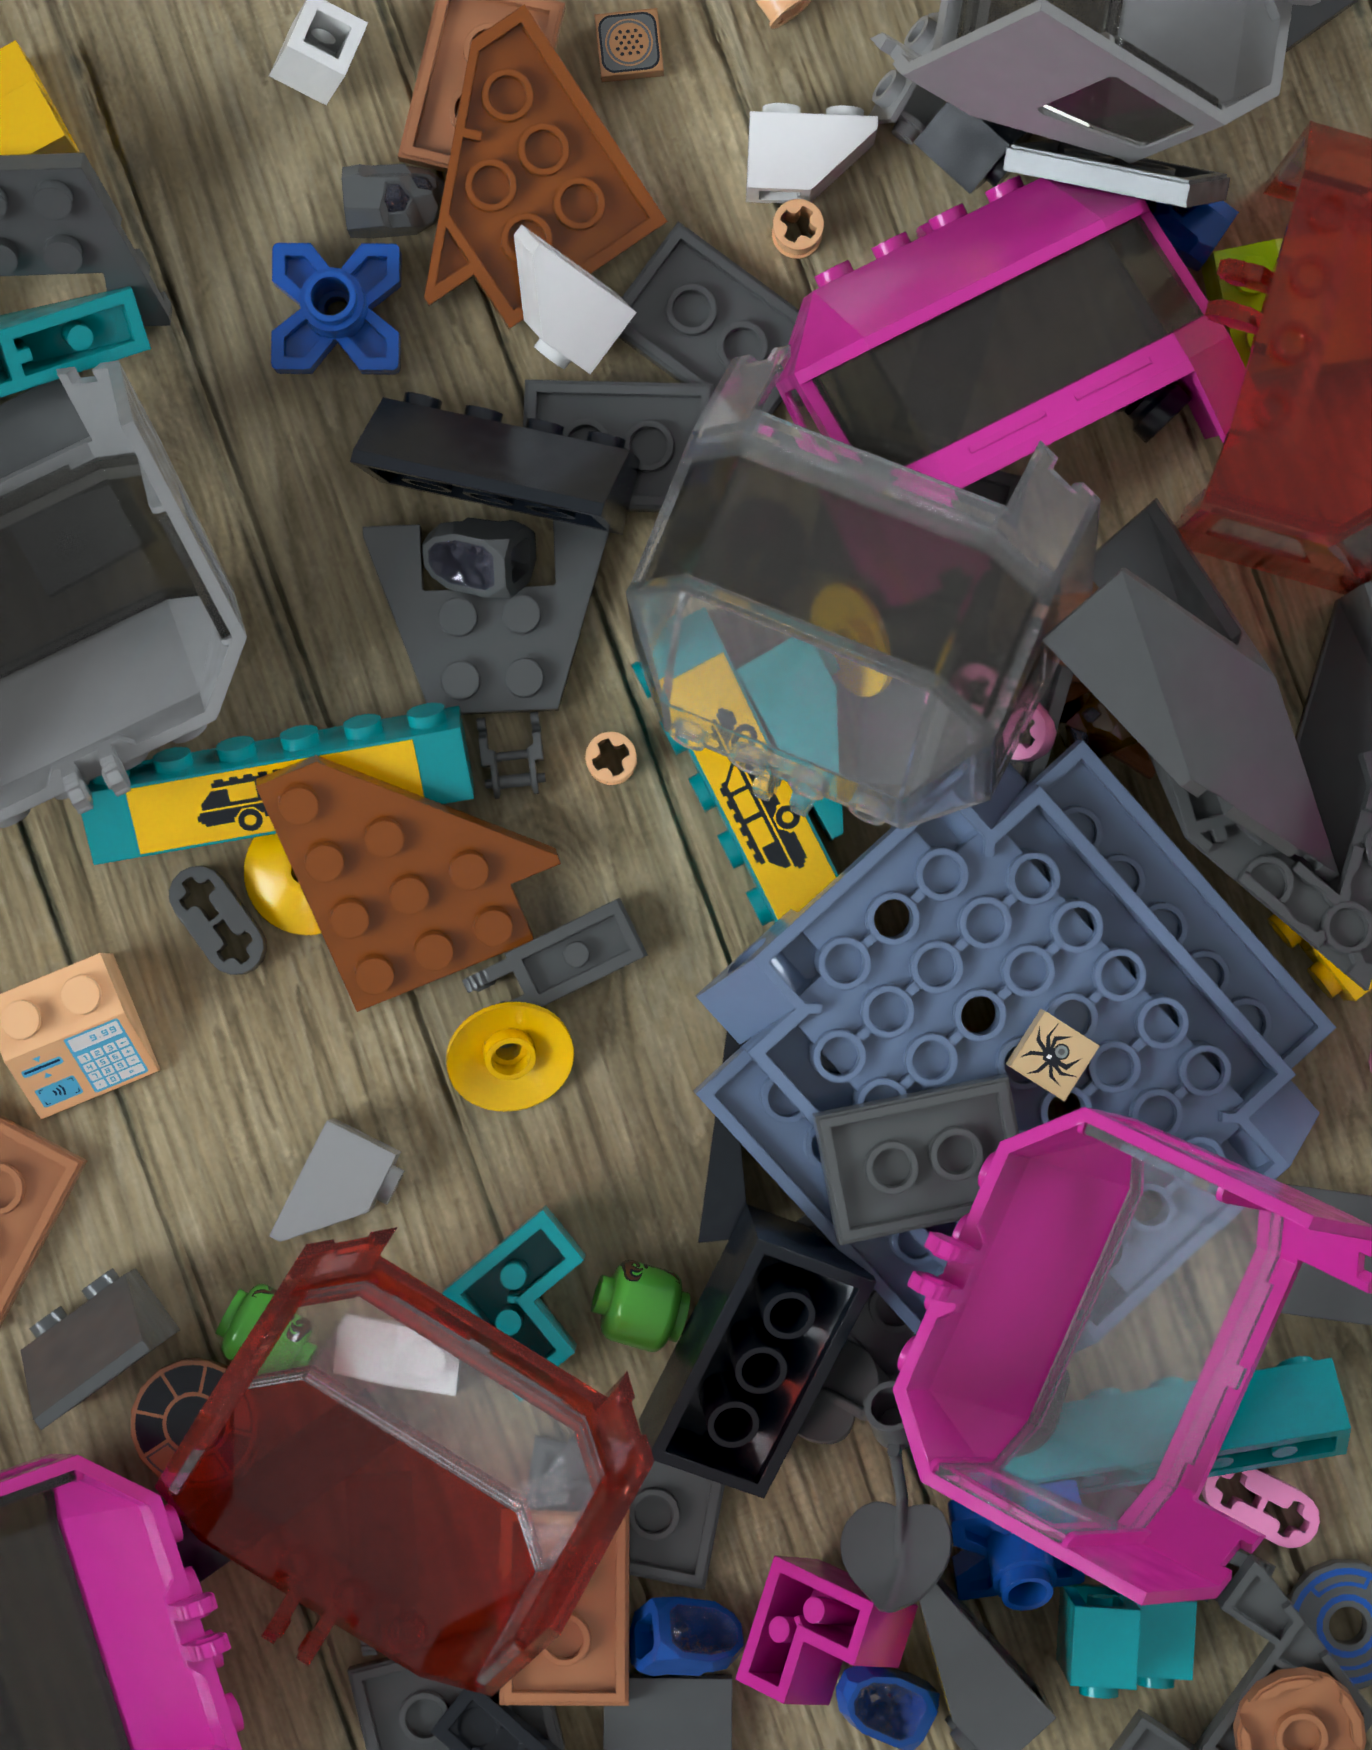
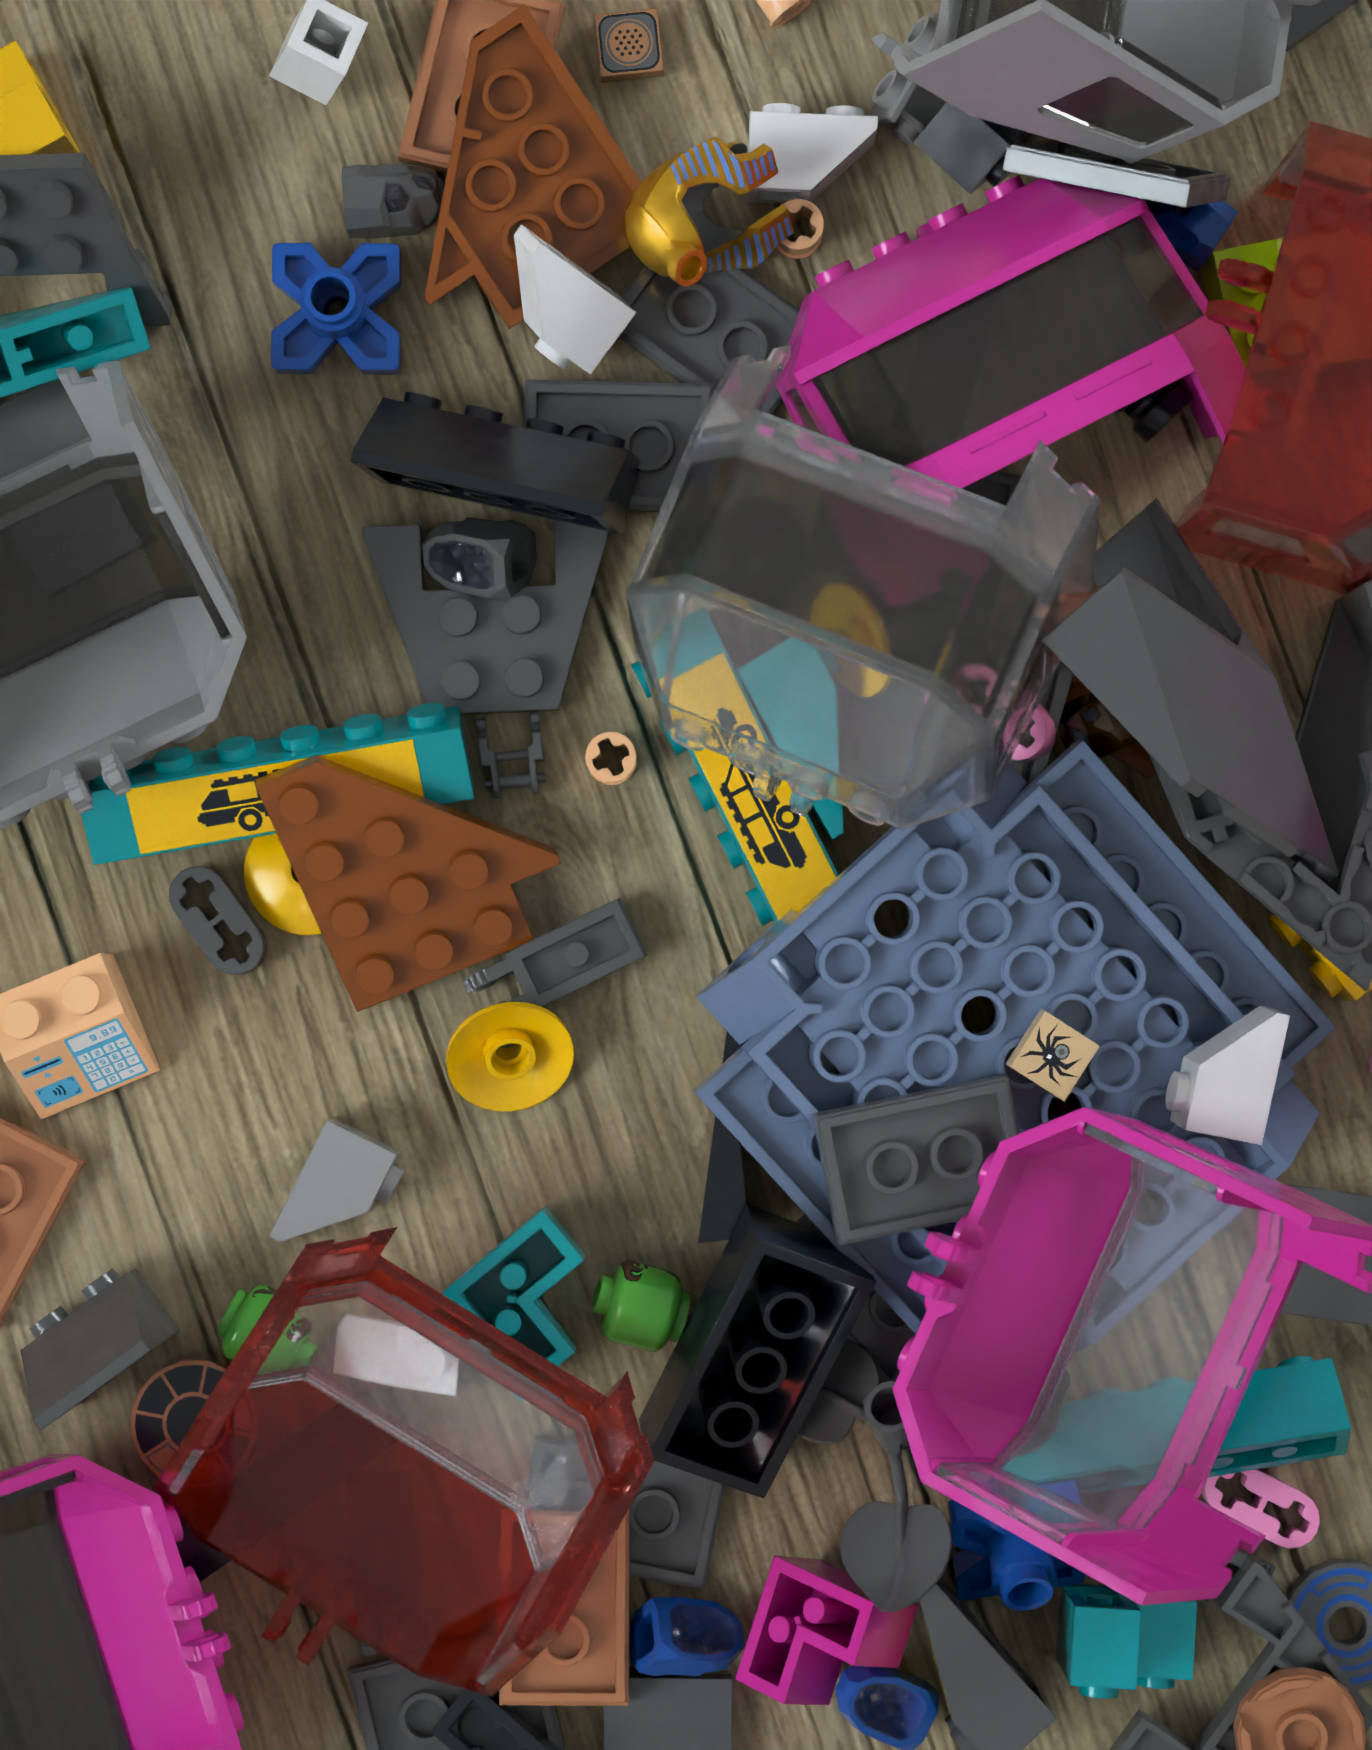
none -> pearl gold piece [625,137,794,287]
none -> white slope [1166,1006,1290,1145]

